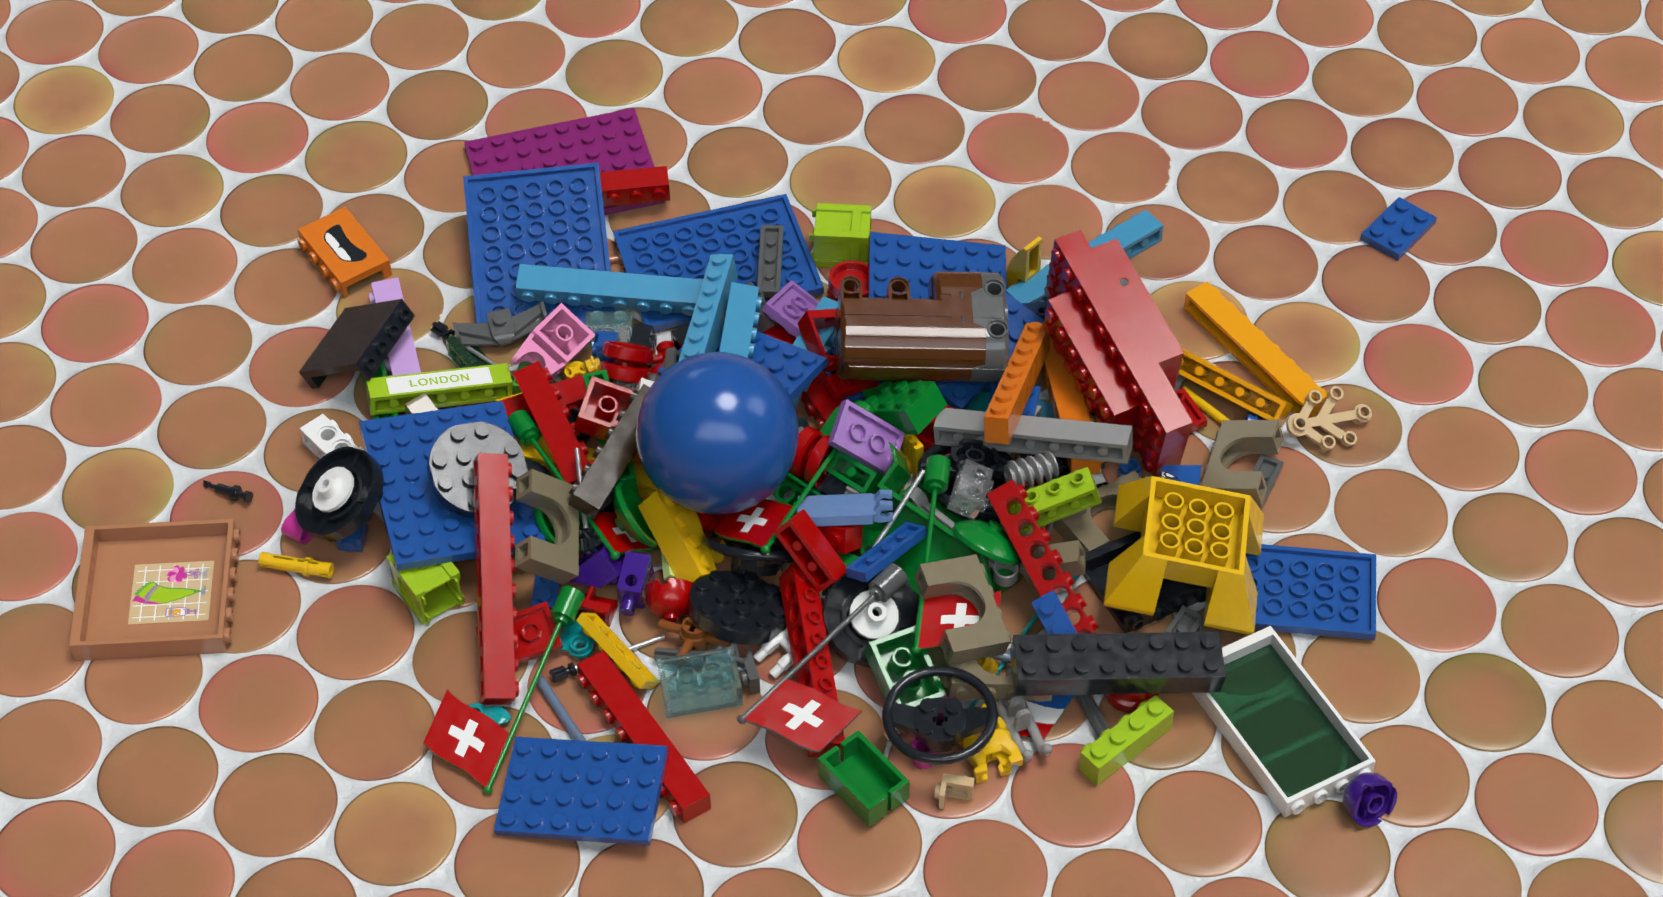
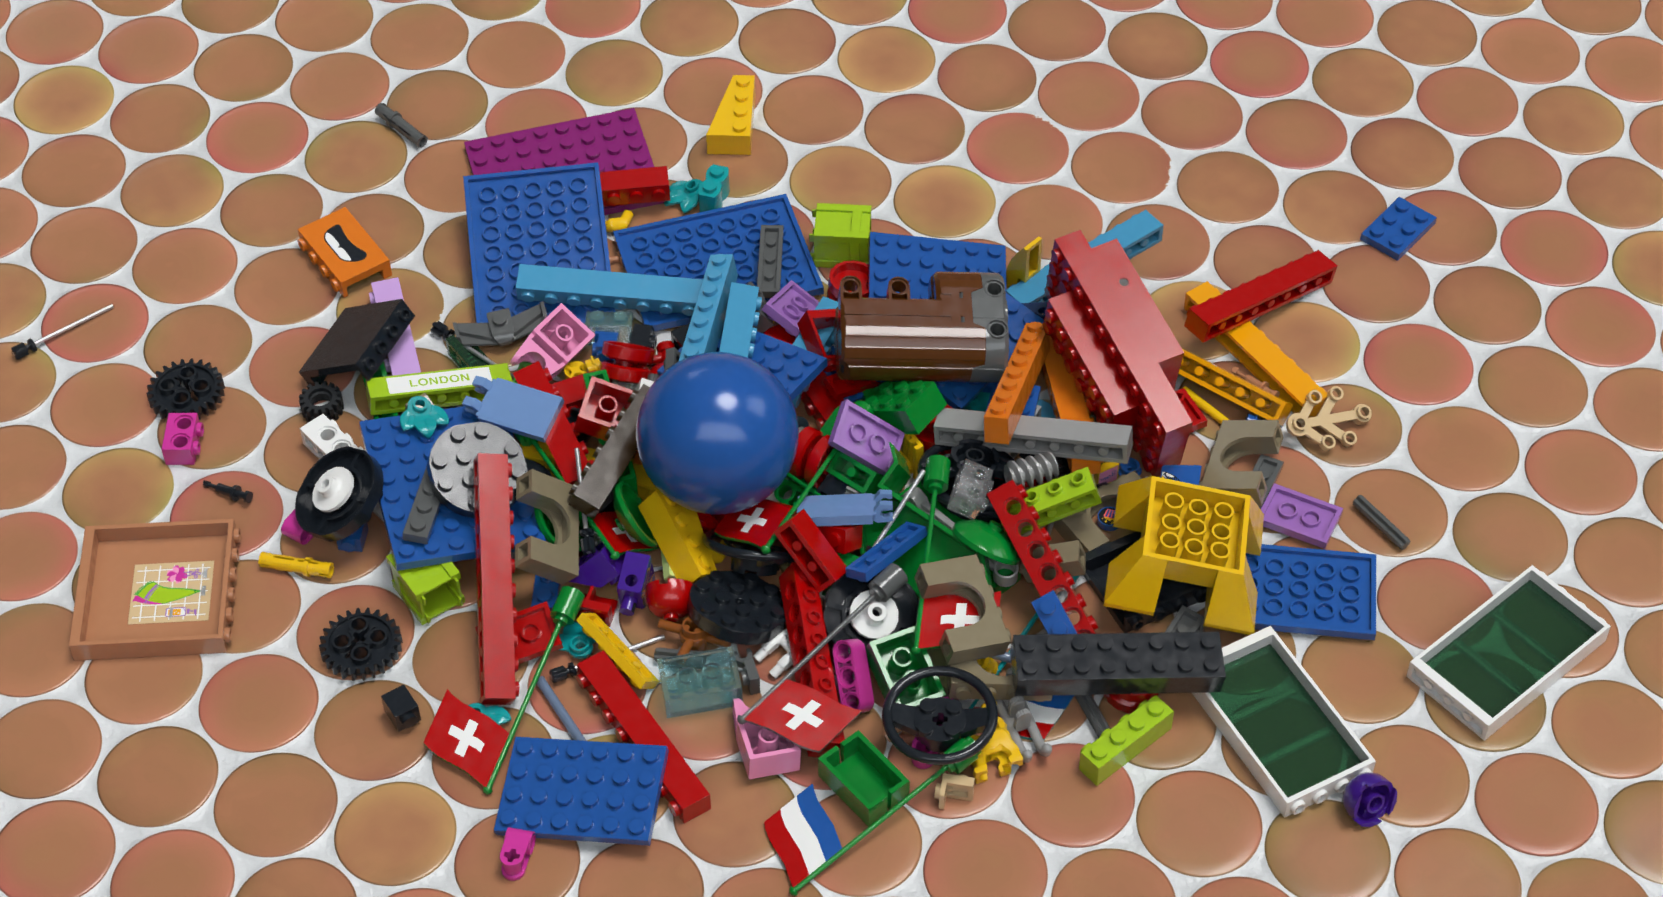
none -> piece [11,304,114,360]
none -> black gear [146,358,225,420]
none -> dark pink brick [161,413,204,465]
none -> black tyre [299,381,344,422]
none -> black gear [319,608,403,681]
none -> dark grey pin [375,103,428,148]
none -> black brick [381,684,421,732]
none -> teal plate [400,396,449,439]
none -> dark grey plate [403,466,442,544]
none -> medium blue tile [462,376,564,443]
none -> dark pink piece [500,827,536,881]
none -> yellow arm [605,210,634,233]
none -> teal plate [664,179,702,214]
none -> teal brick [698,164,730,212]
none -> yellow wedge [706,75,756,155]
none -> bright pink brick [732,698,801,779]
none -> flag [764,736,981,896]
none -> dark pink beam [833,639,874,713]
none -> tile [1093,462,1119,484]
none -> tile [1097,507,1118,531]
none -> red brick [1184,250,1338,343]
none -> nougat piece [1232,367,1280,397]
none -> medium lavender plate [1261,483,1343,549]
none -> dark grey axle [1353,495,1411,550]
none -> clear green window [1406,565,1611,741]

